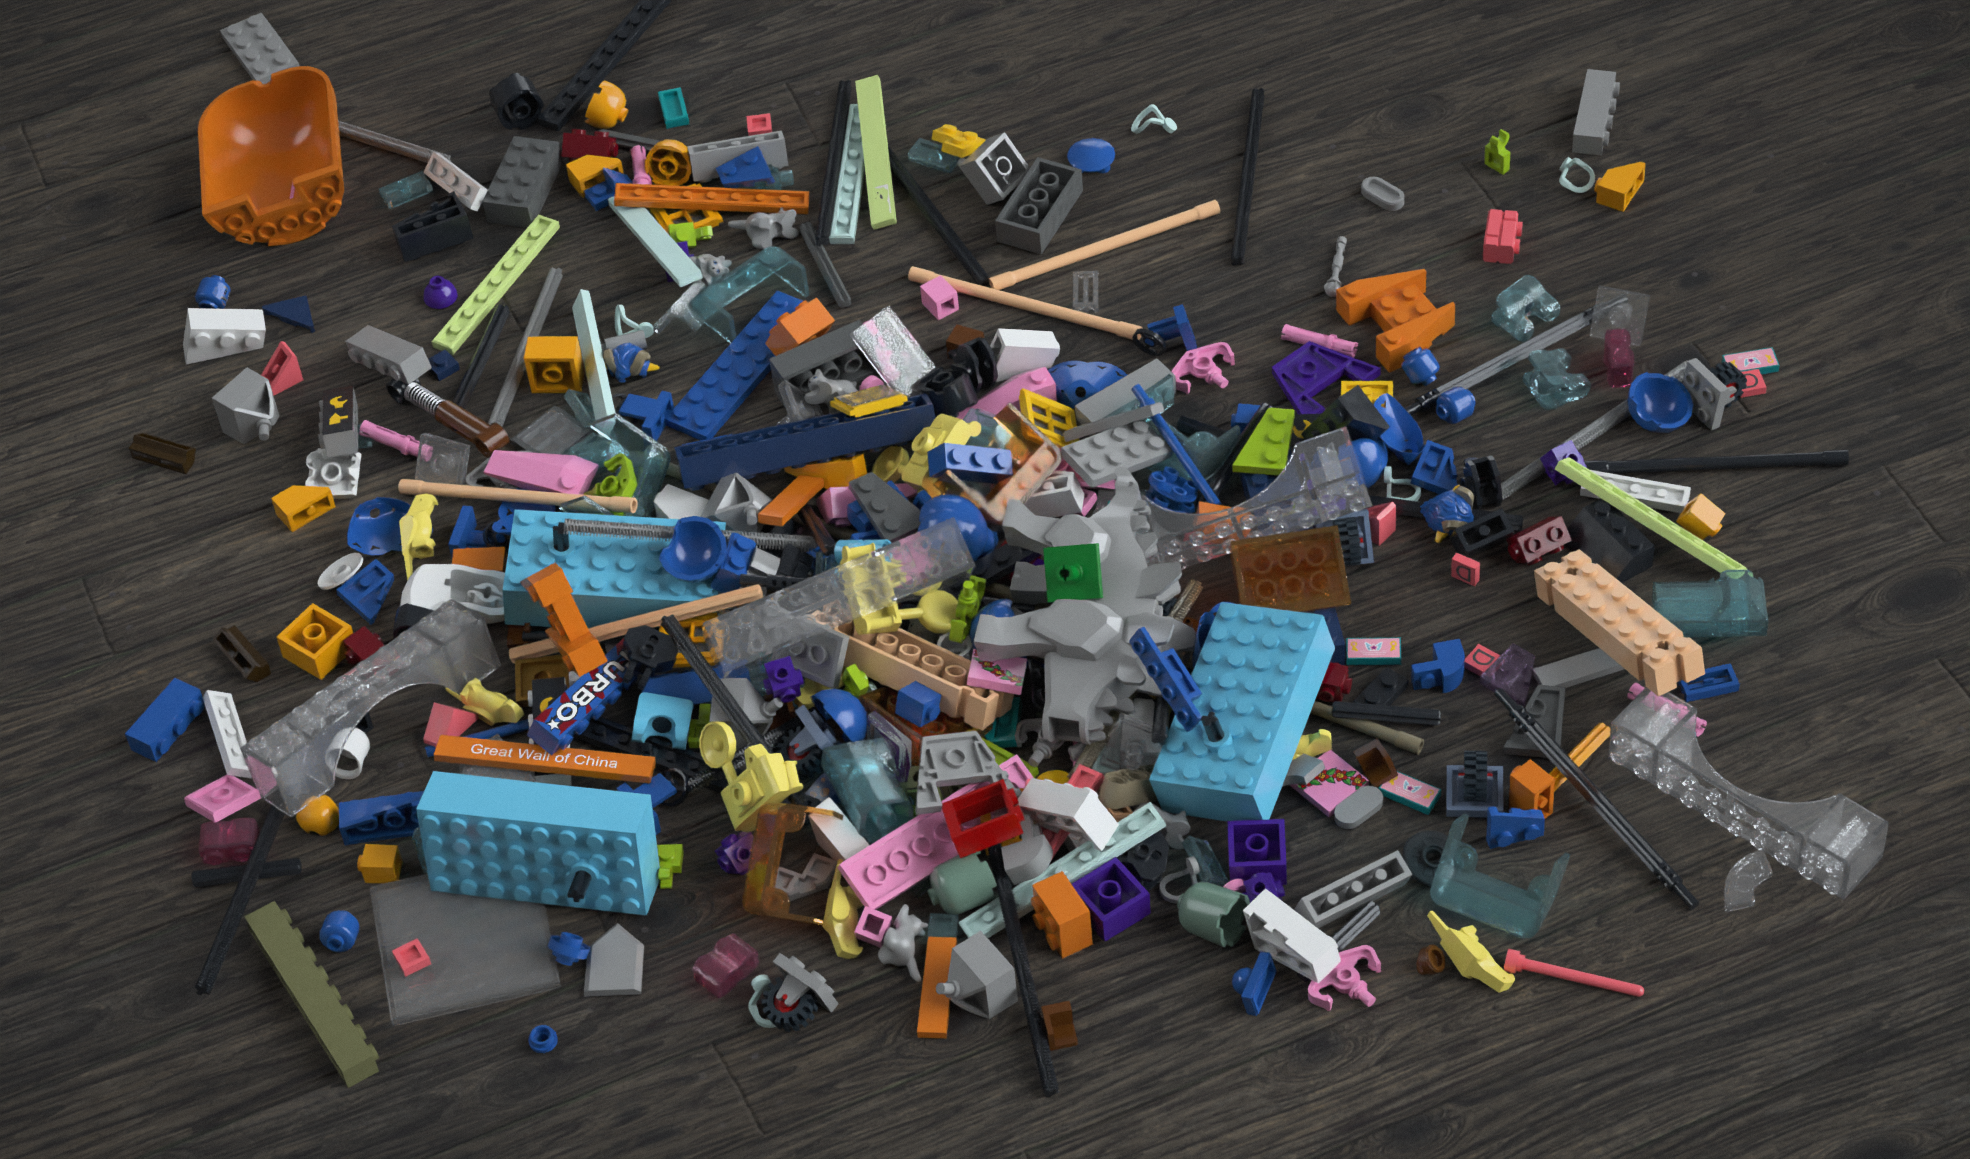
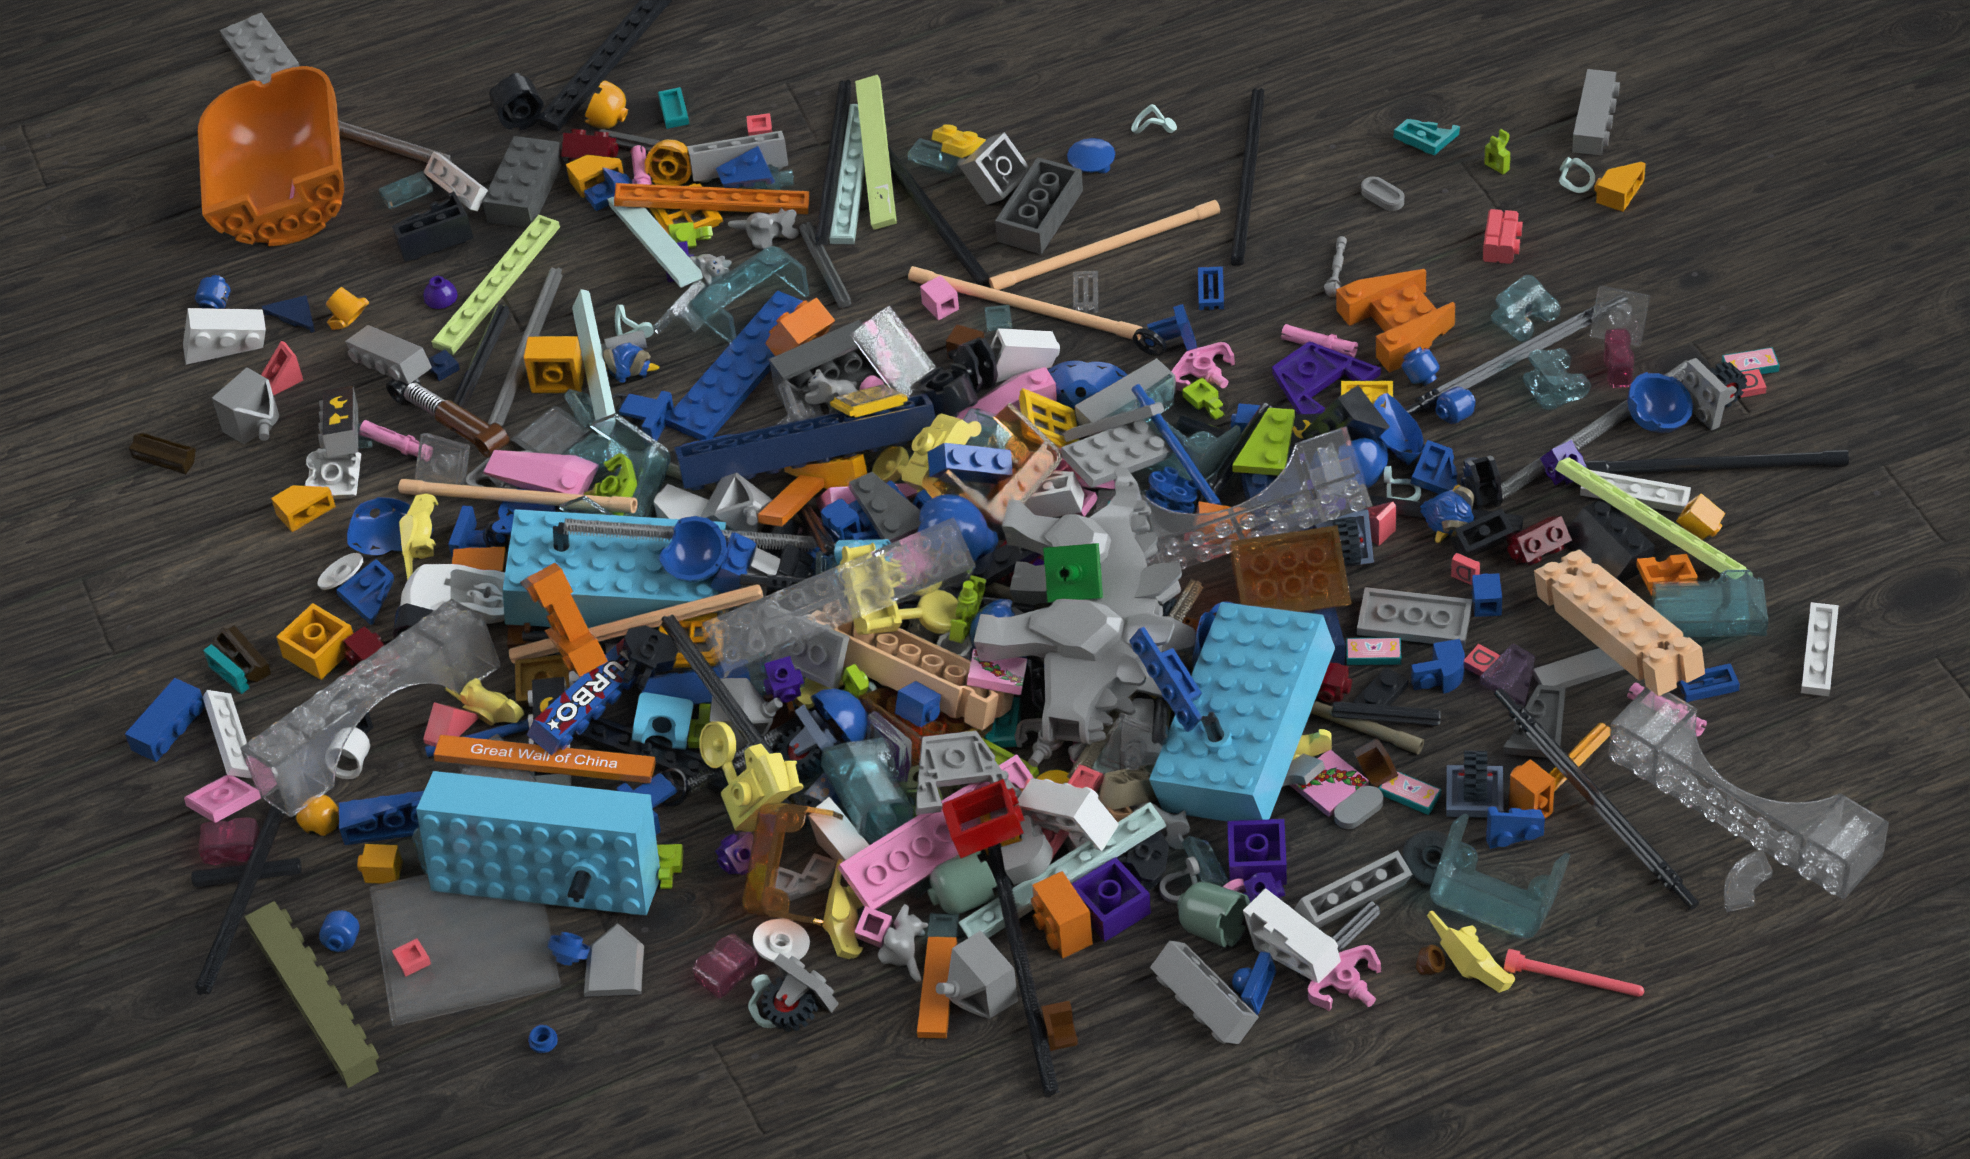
none -> teal tile [203,644,249,694]
none -> light orange piece [326,287,369,330]
none -> white dish [753,919,810,962]
none -> blue brick [821,499,862,543]
none -> clear light blue tile [985,305,1012,331]
none -> light grey brick [1150,941,1259,1044]
none -> lime plate [1182,378,1224,420]
none -> blue tile [1198,267,1224,310]
none -> light grey plate [1357,587,1472,647]
none -> teal wing [1393,119,1460,155]
none -> blue brick [1472,573,1502,617]
none -> orange cylinder [1636,554,1698,600]
none -> white plate [1801,602,1839,696]

